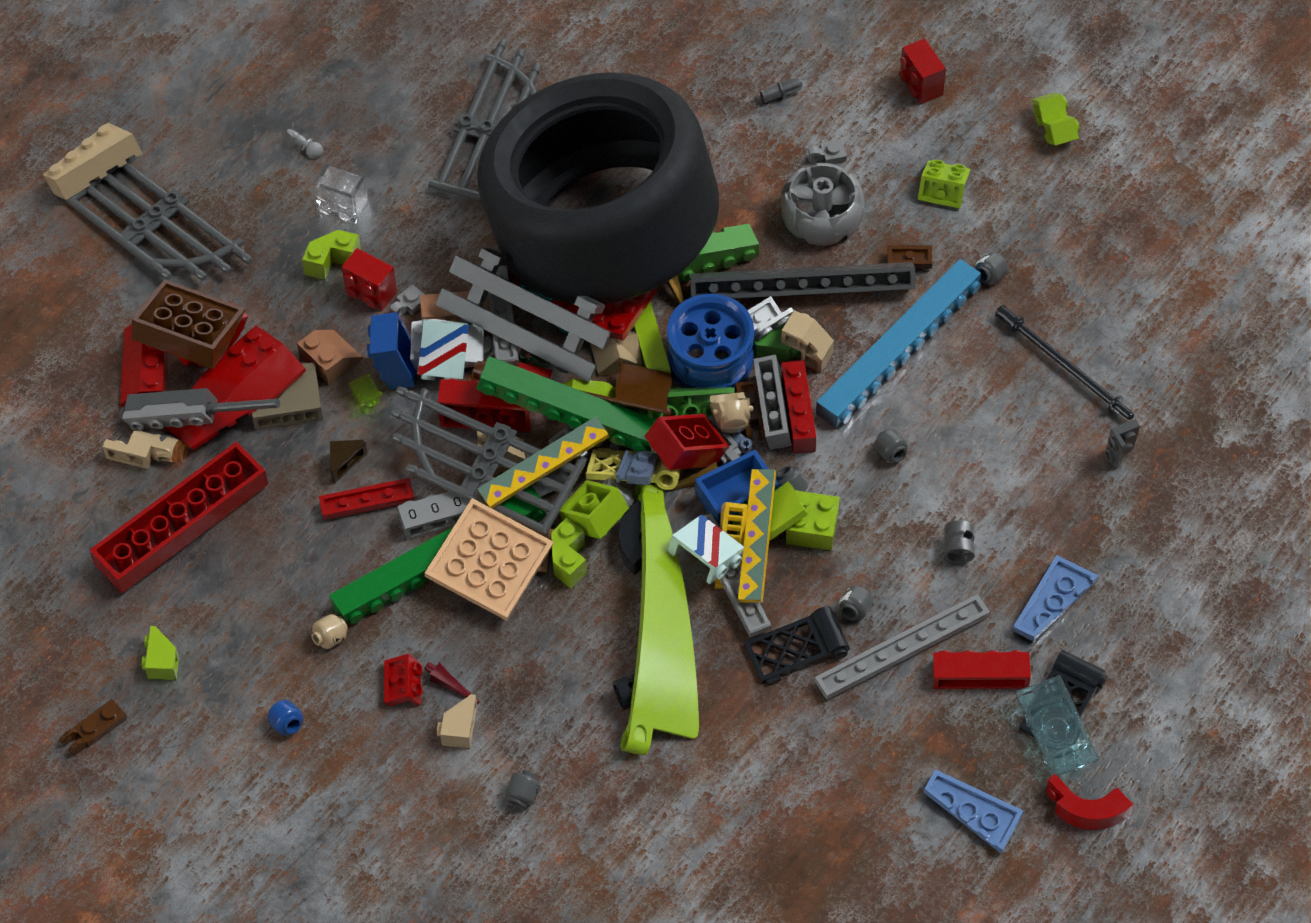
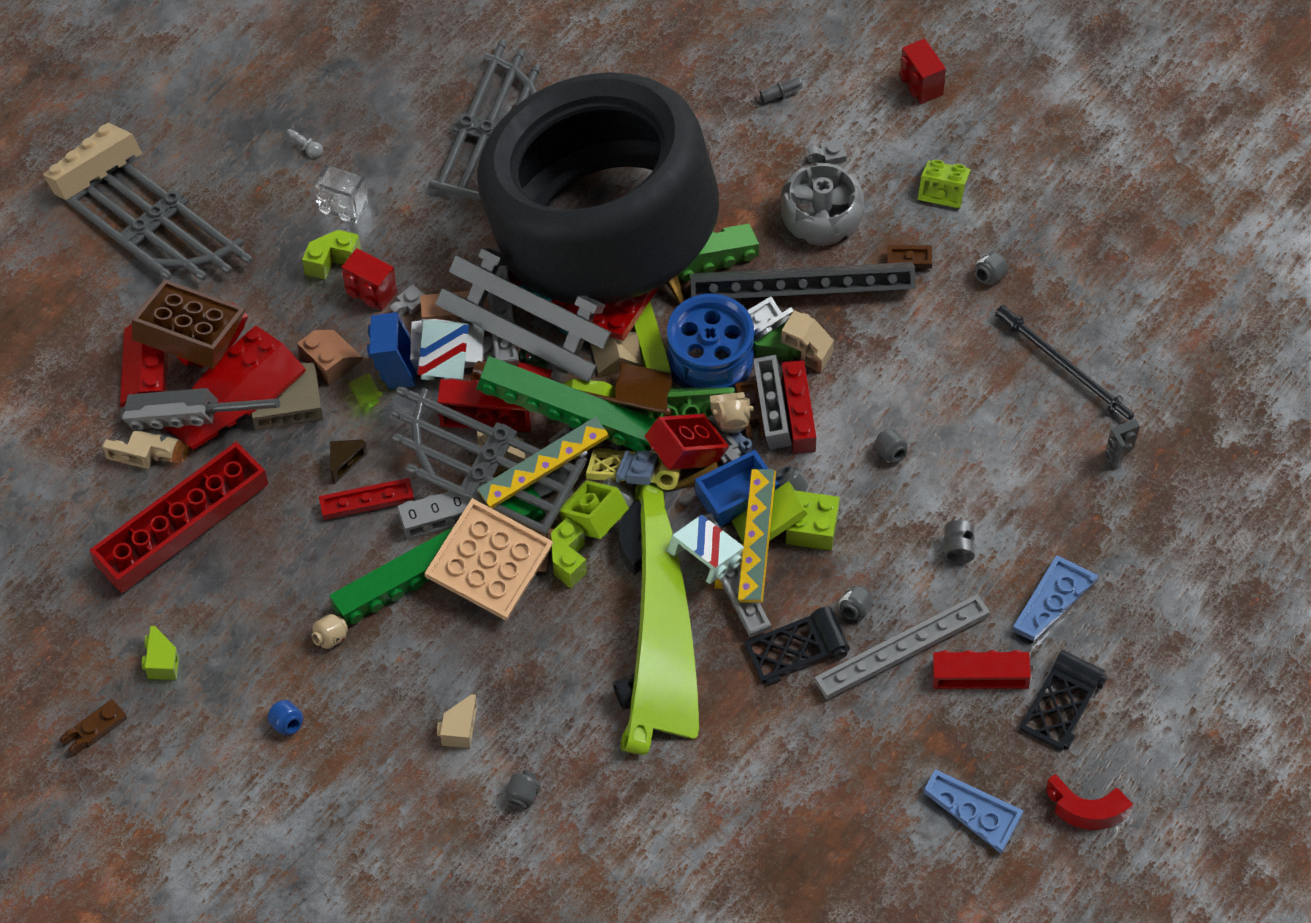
red bracket [384,653,423,706] -> none
dark red piece [424,662,480,704] -> none
yellow slope [720,502,748,546] -> none
dark azure brick [816,259,981,429] -> none
clear light blue slope [1015,675,1099,776] -> none
lime brick [1031,92,1080,145] -> none

